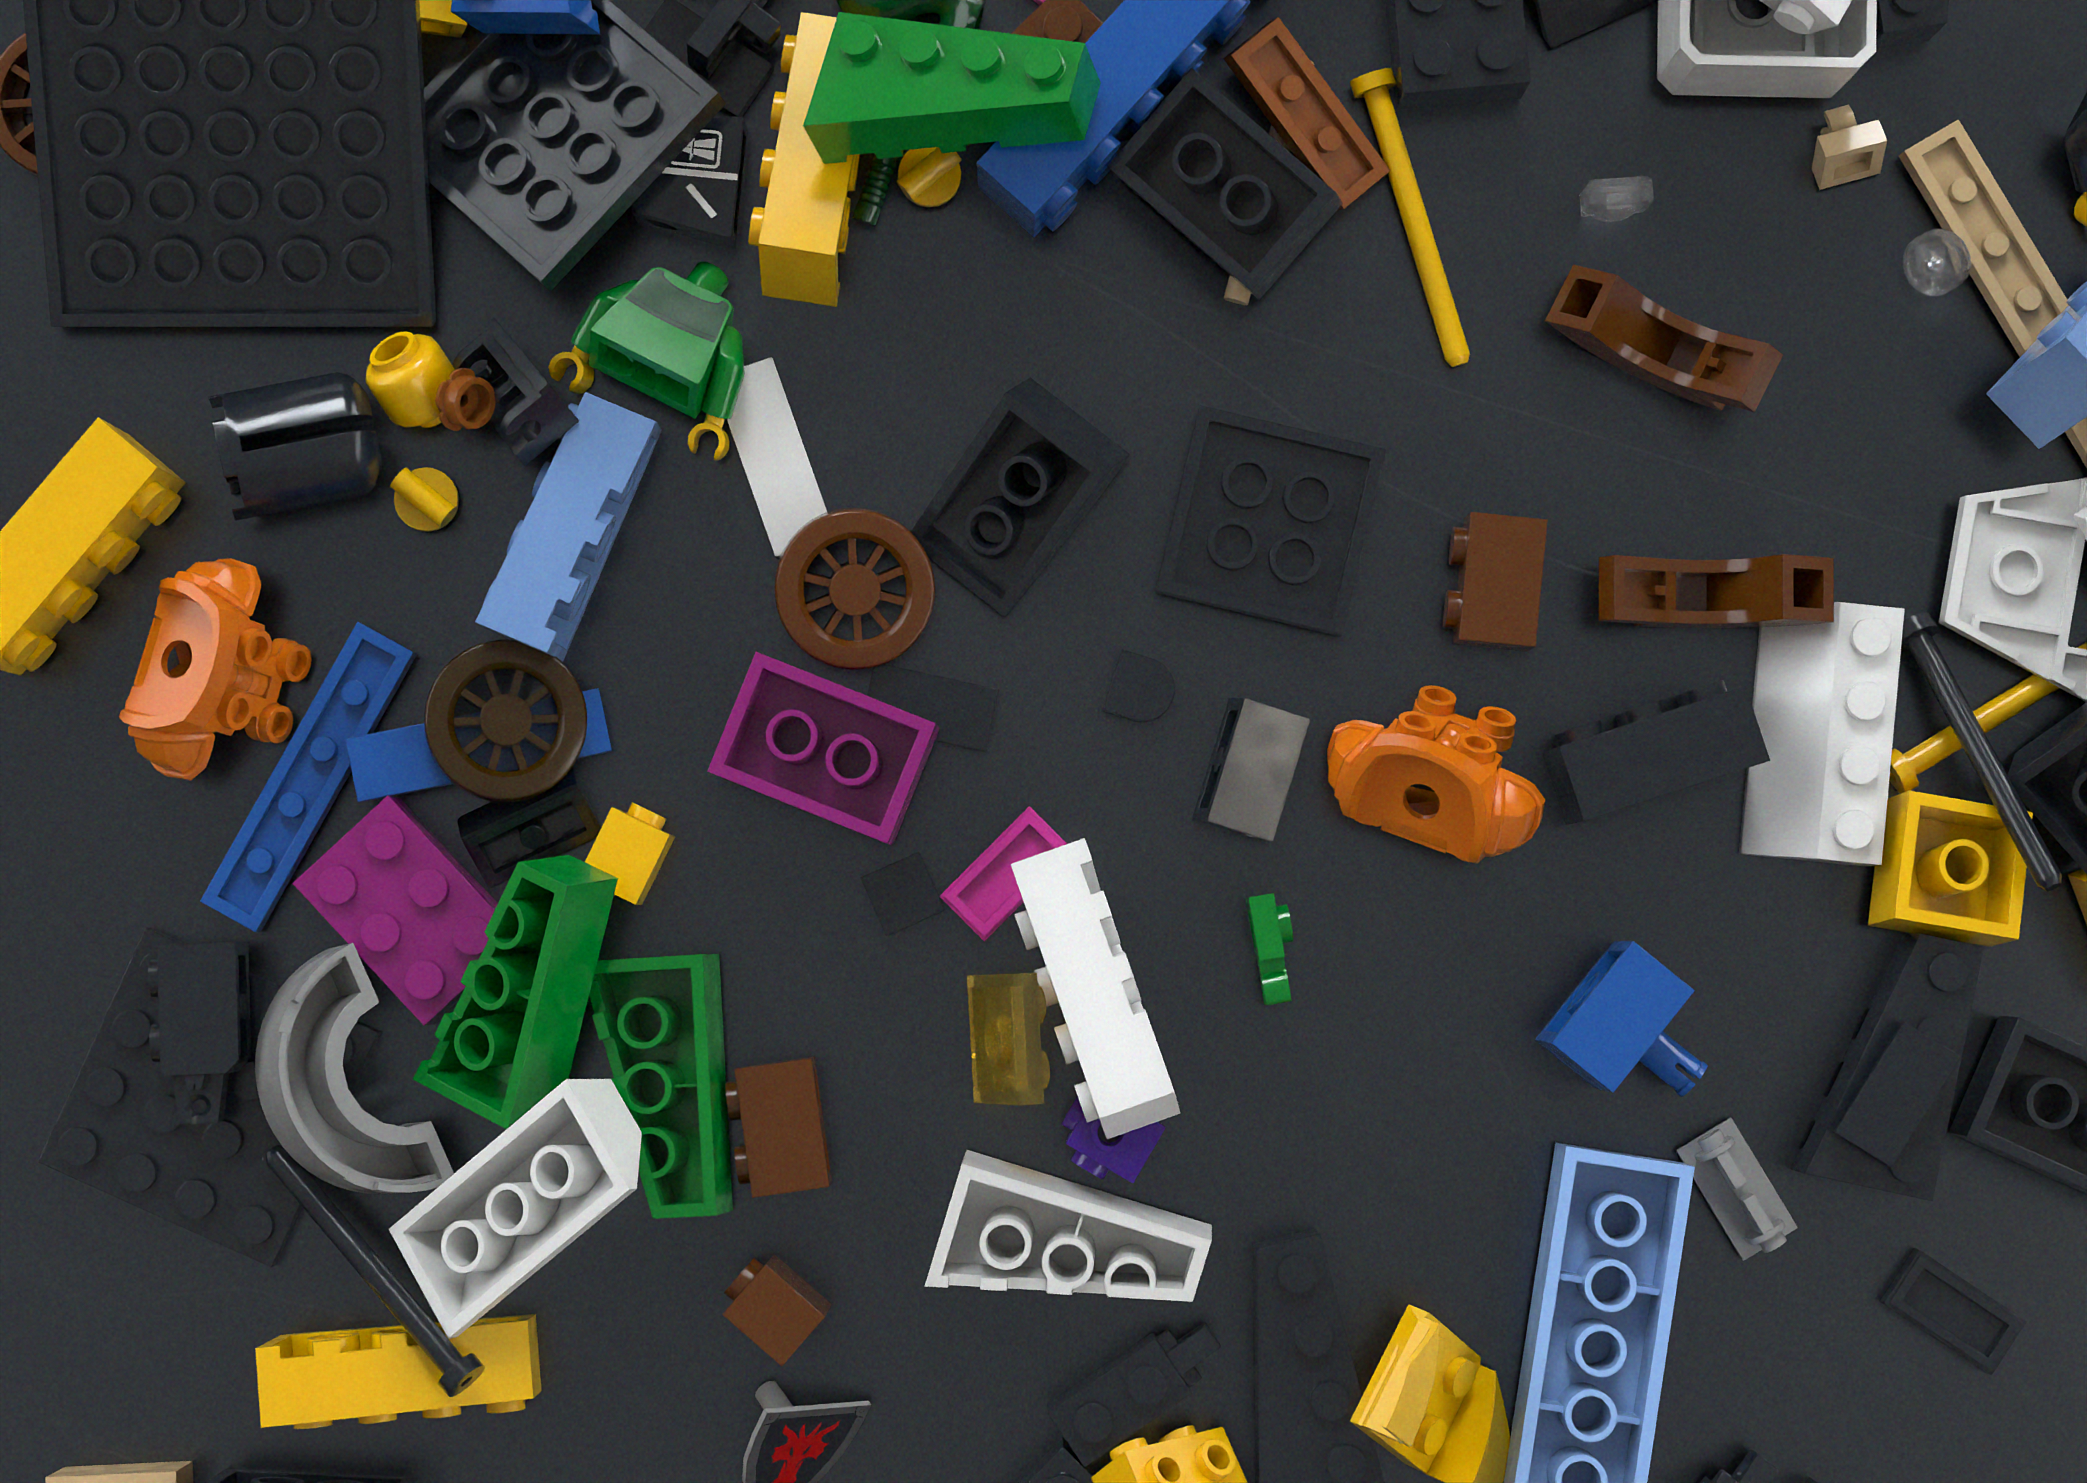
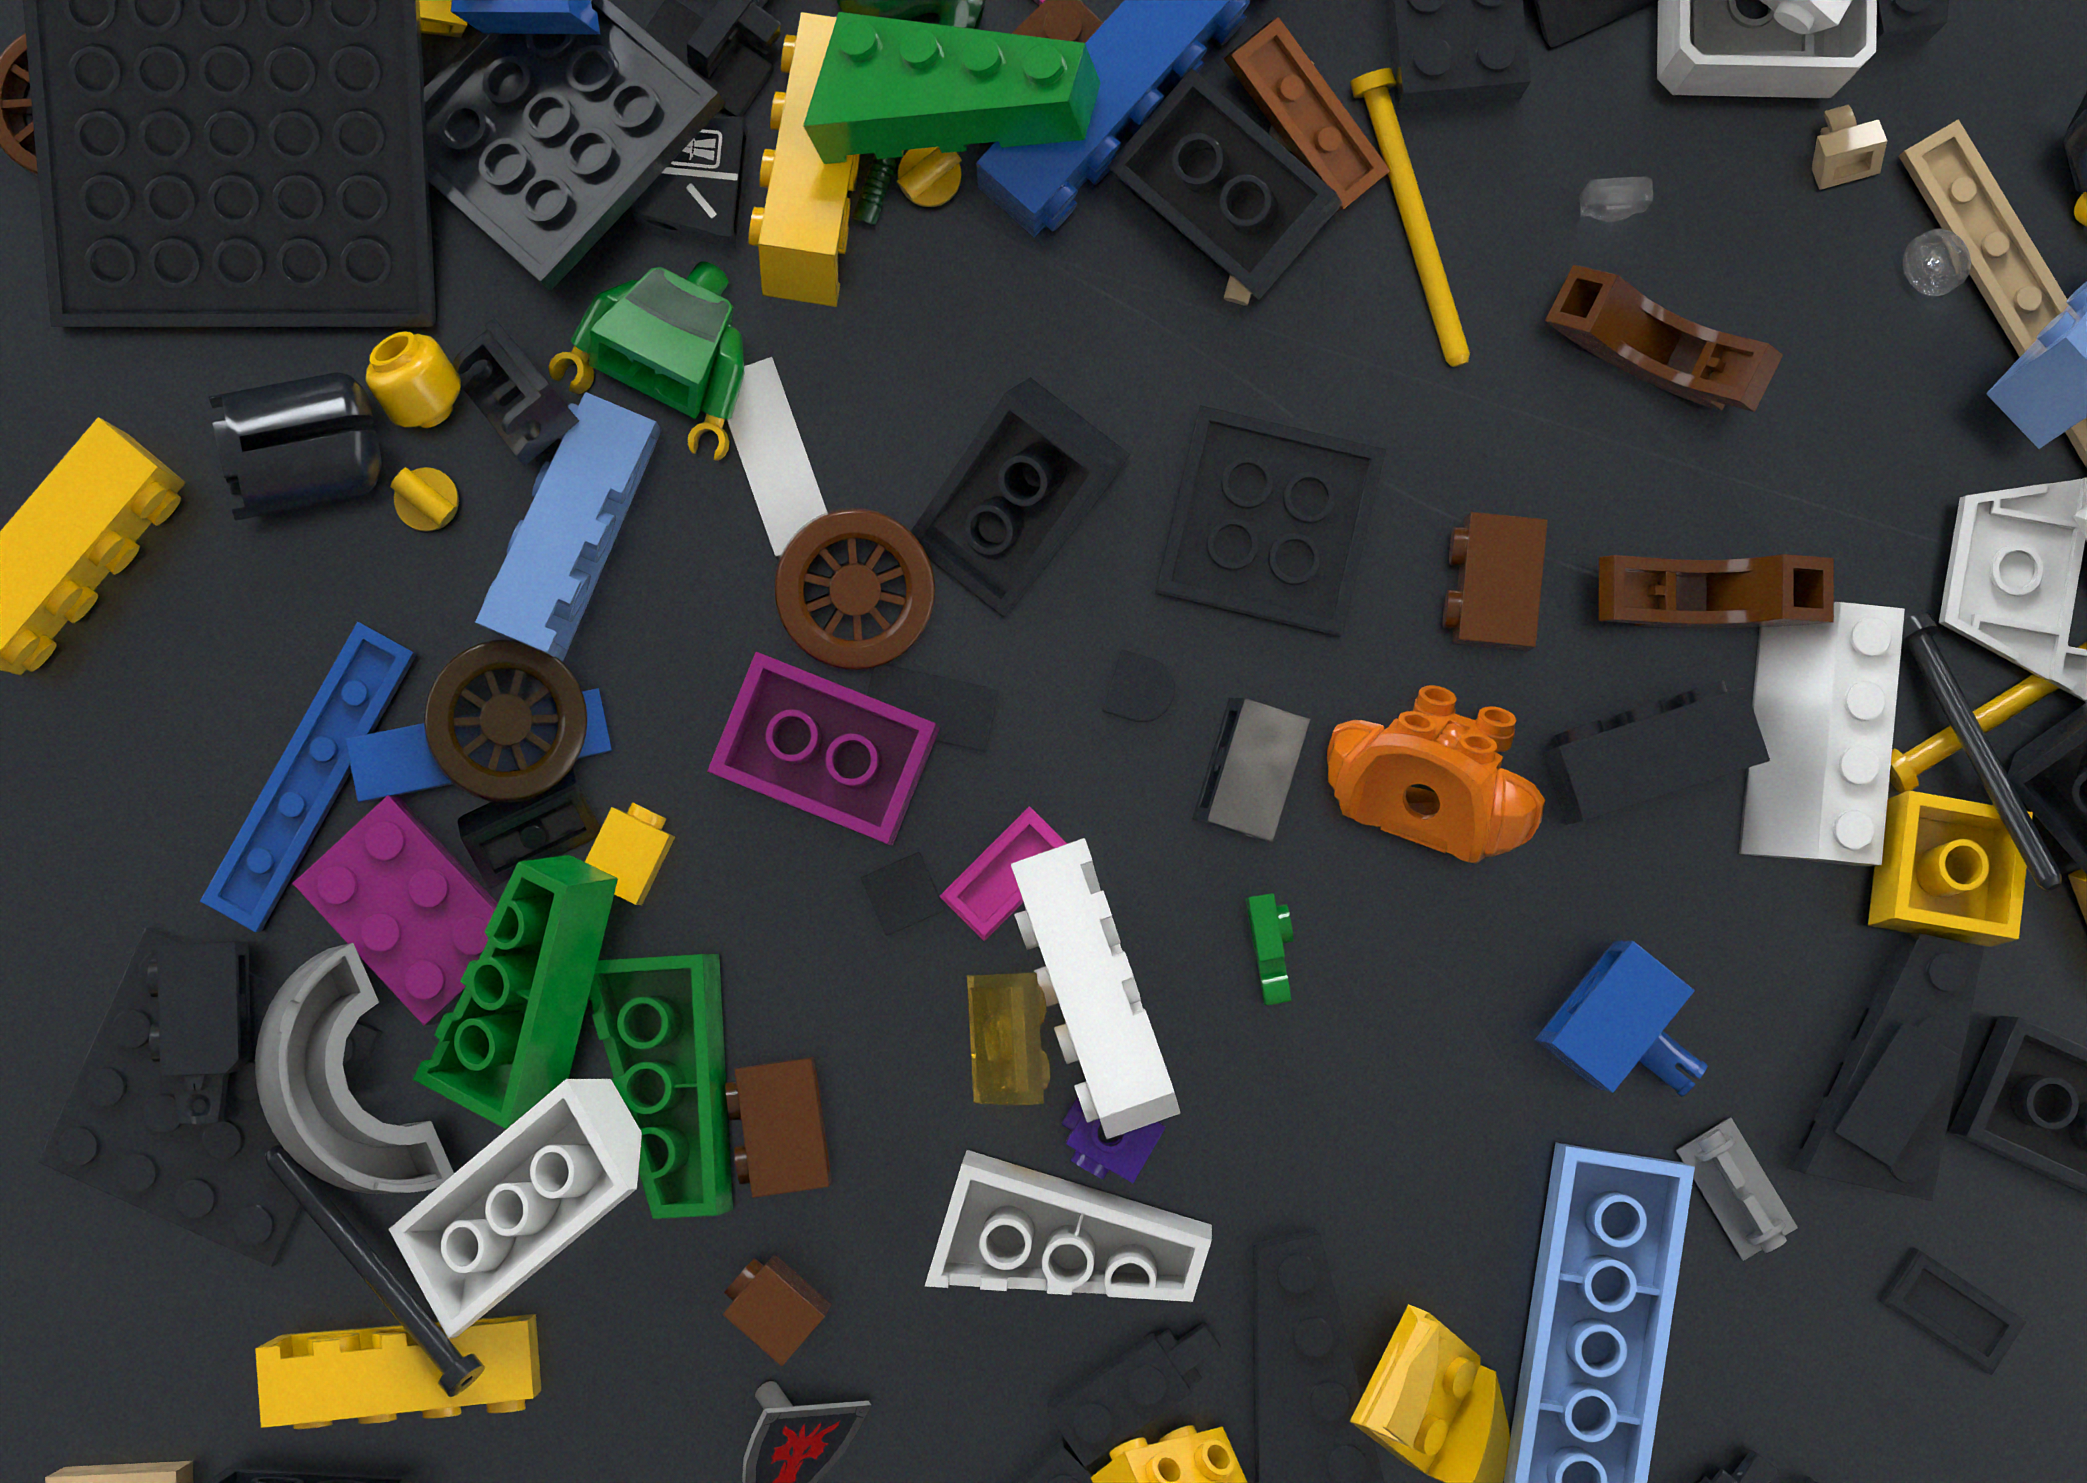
orange piece [119,558,312,781] -> none
dark orange plate [435,368,496,431] -> none

